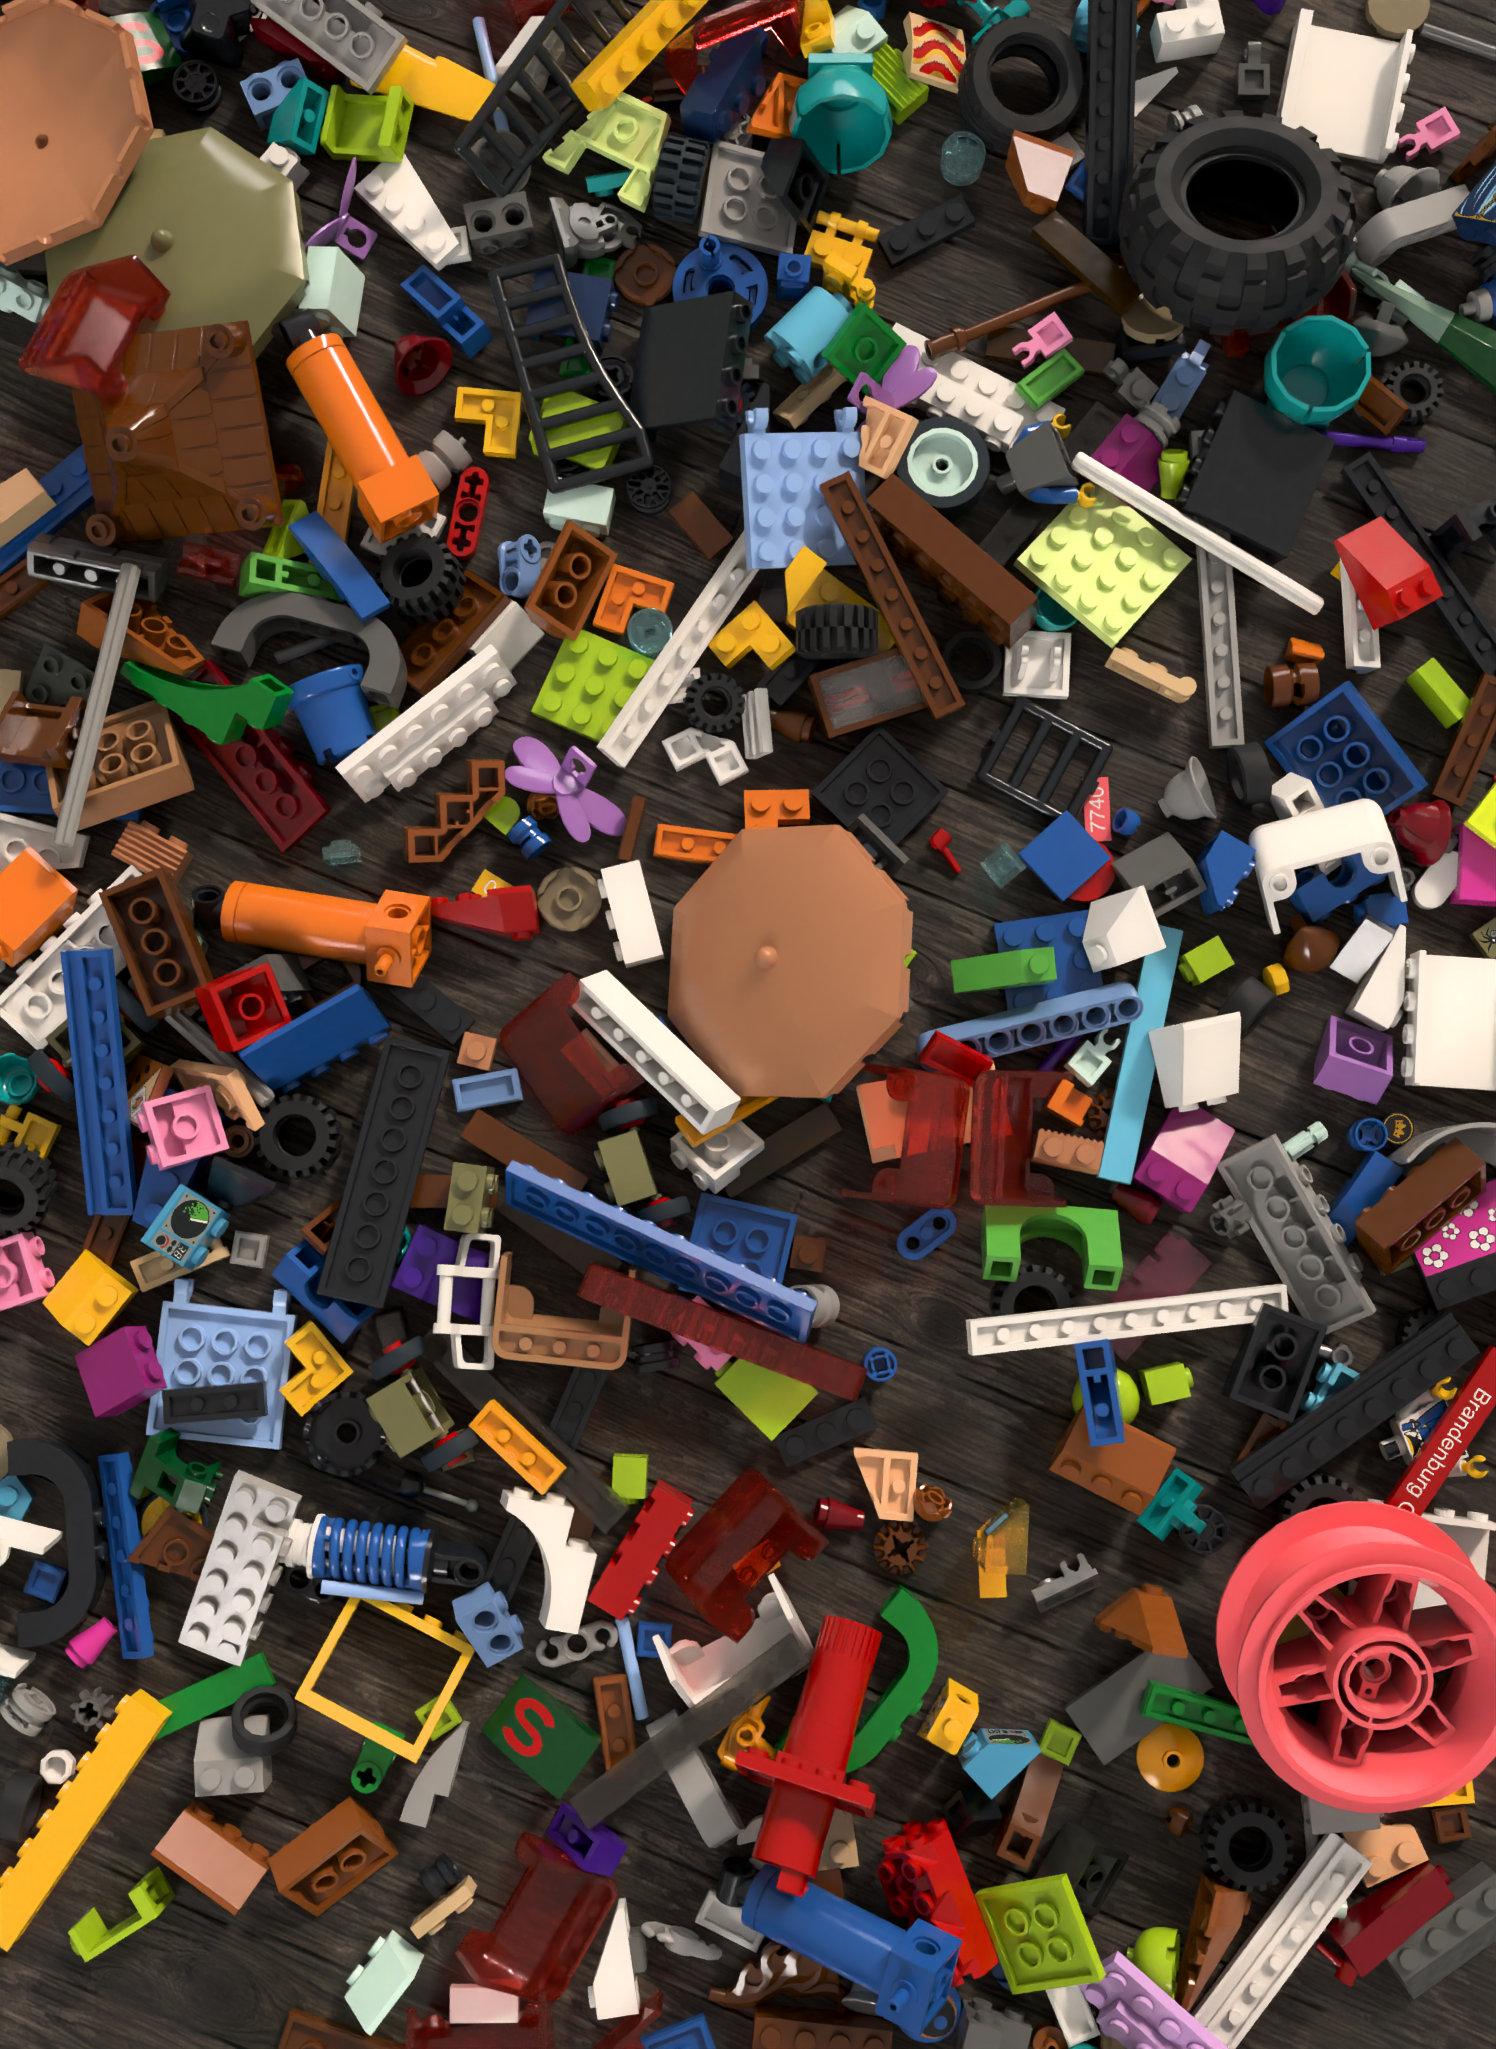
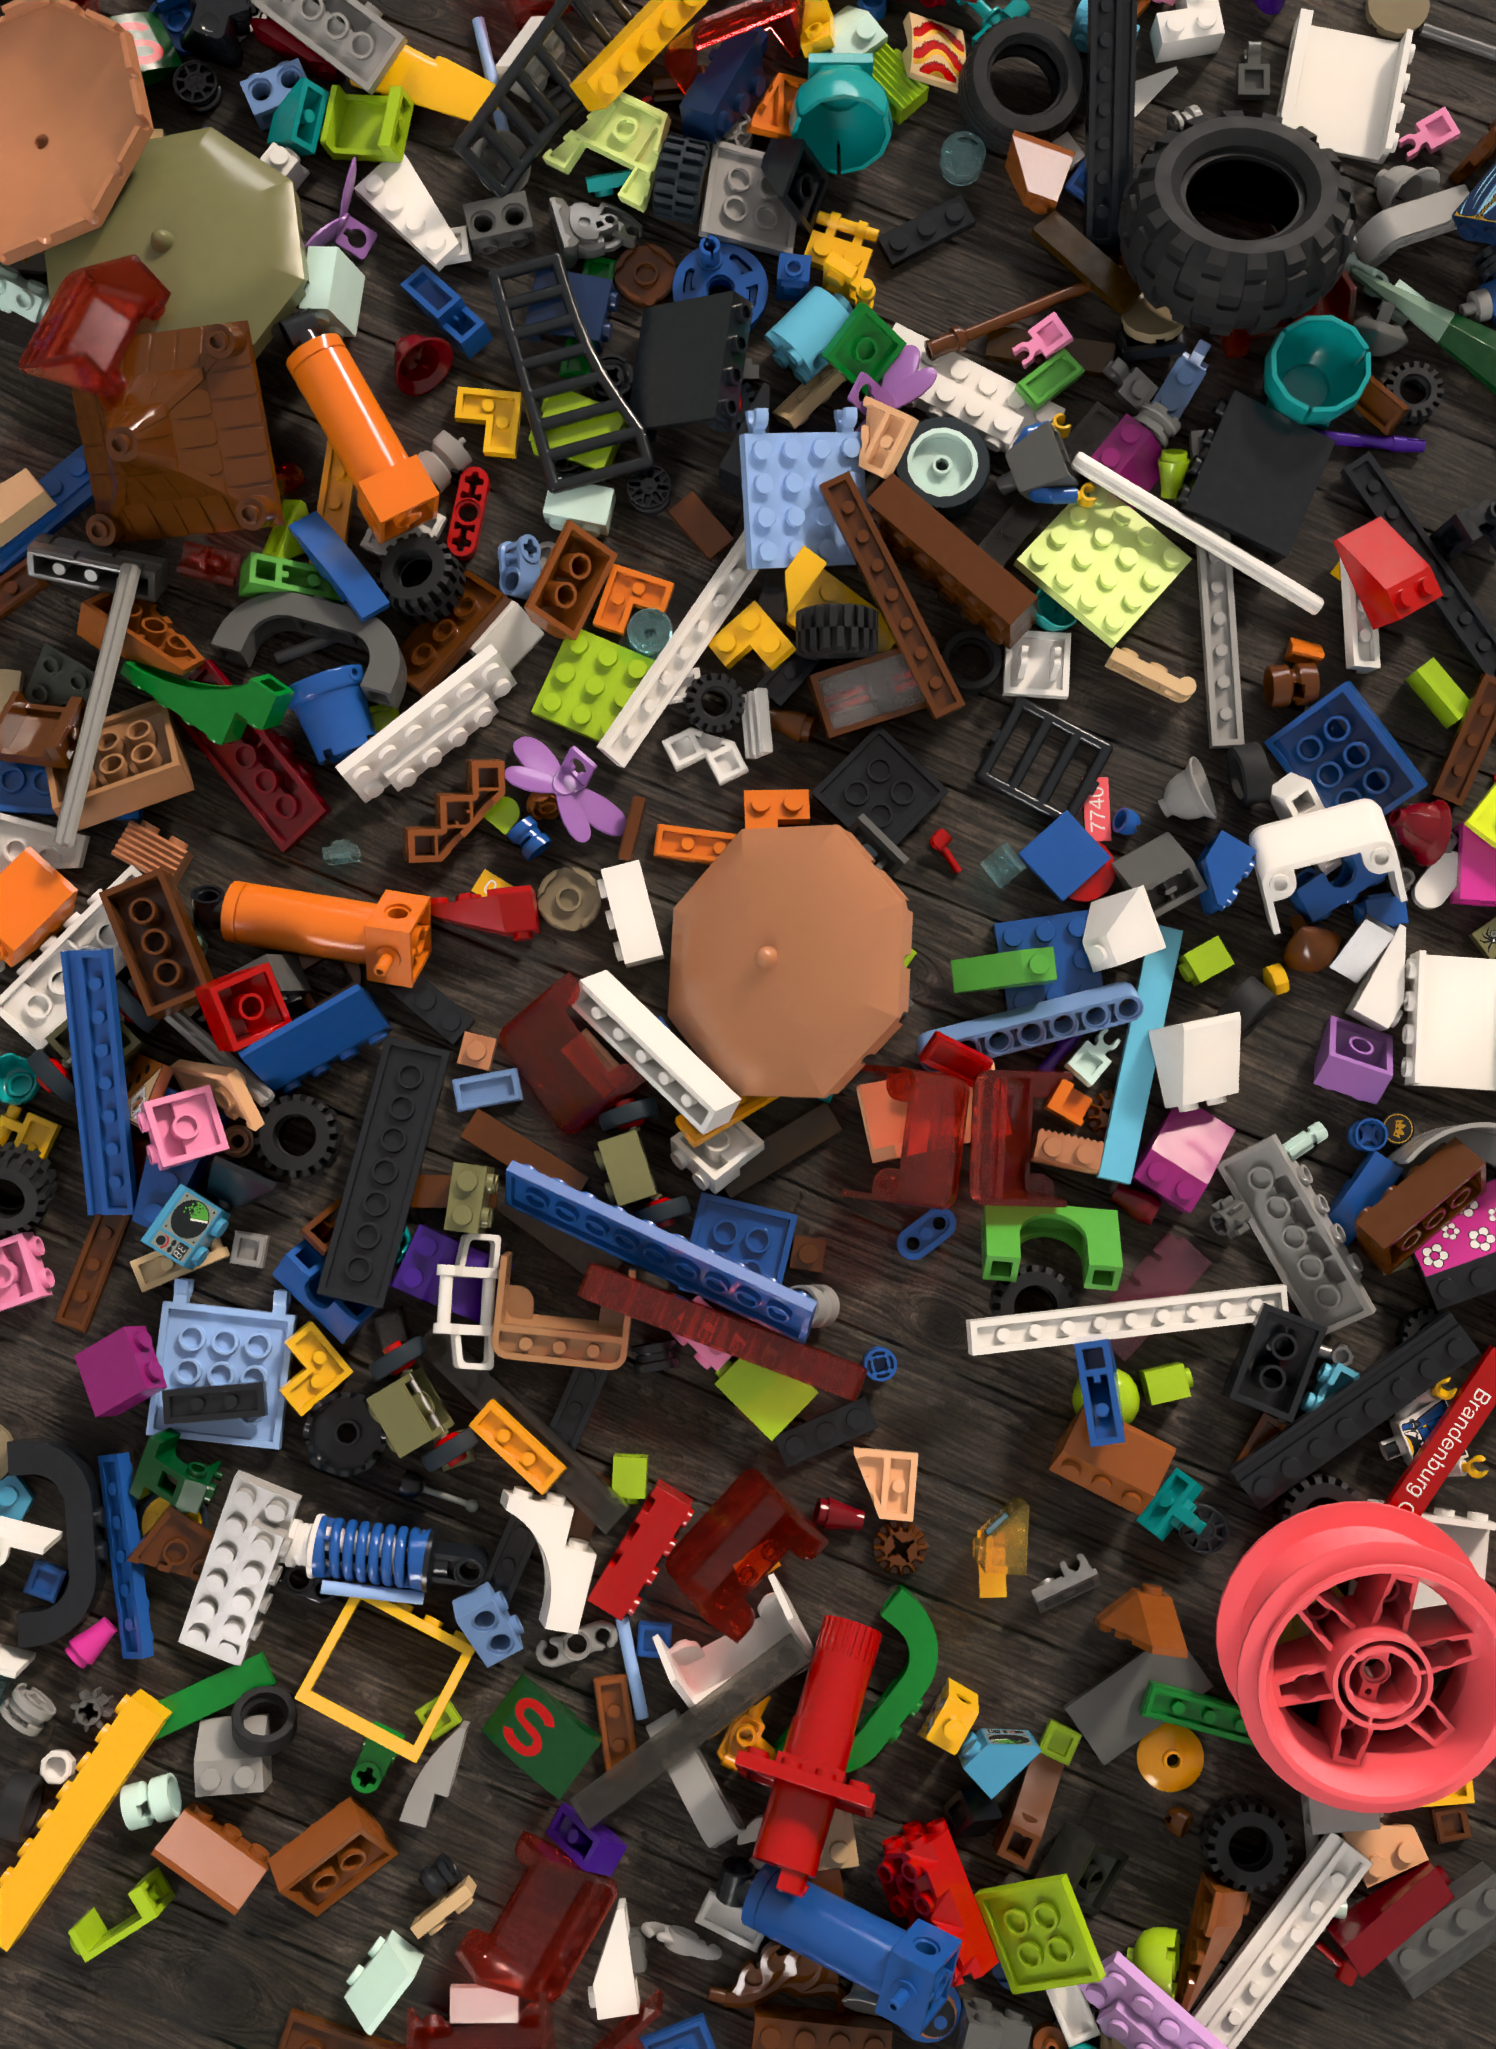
yellow slope [42,1249,139,1346] -> none
dark orange plate [913,1483,952,1522] -> none
none -> light aqua wheel [120,1773,182,1831]

